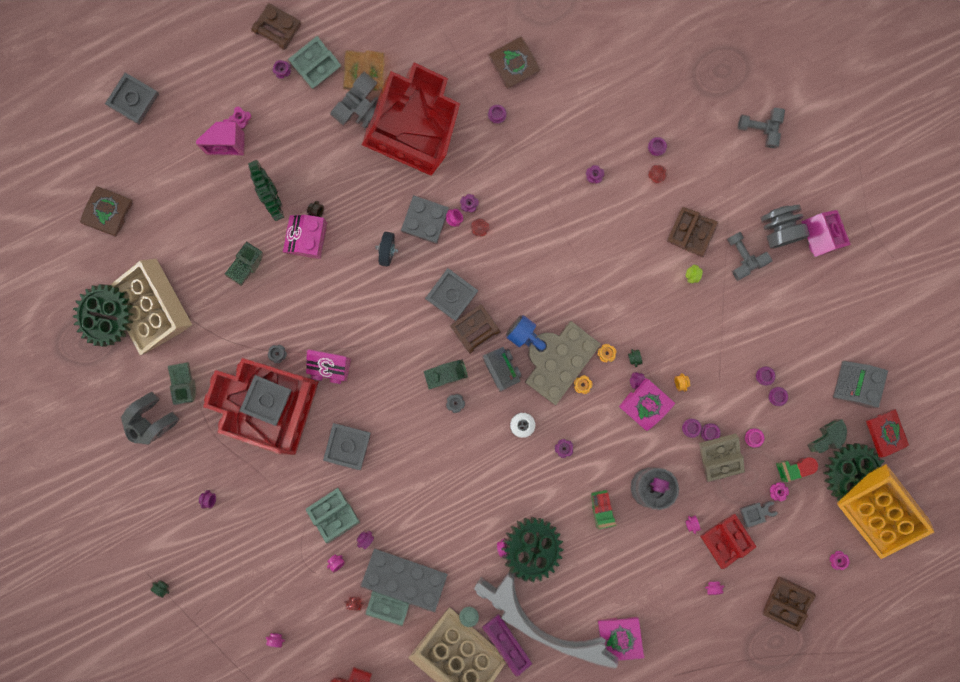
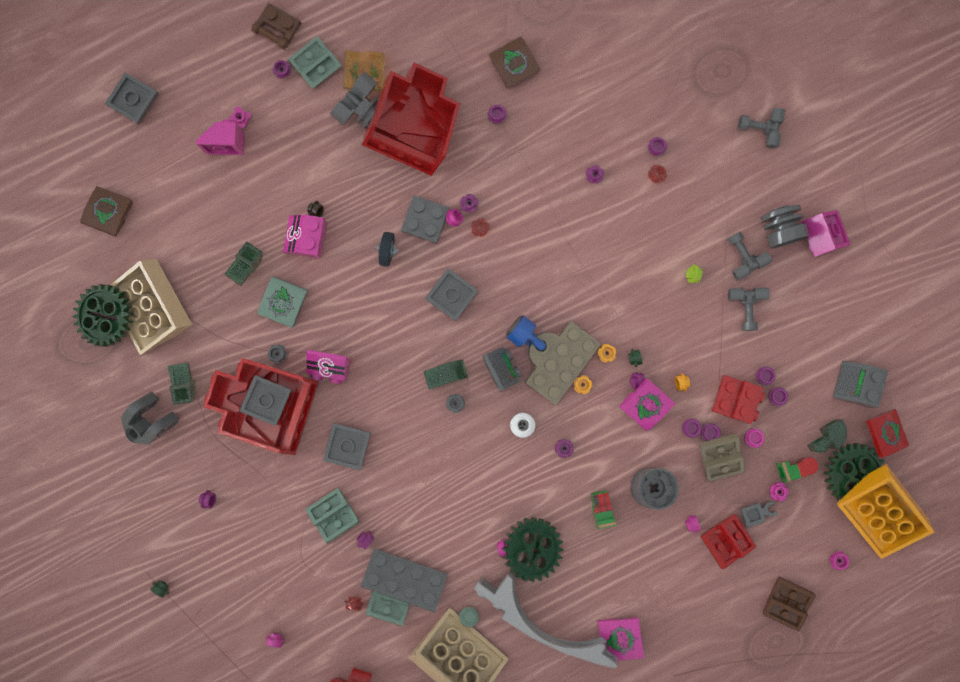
dark green gear [248,160,284,221] -> none
dark pink plate [327,555,345,573] -> none
reddish brown plate [450,304,501,354] -> none
magenta plate [482,615,532,676] -> none
magenta plate [650,477,670,493] -> none
reddish brown slope [667,206,718,257] -> none
dark pink plate [705,582,725,595] -> none
none -> sand green slope [257,276,308,328]
none -> red plate [711,375,765,424]
none -> dark grey bar [728,288,769,331]

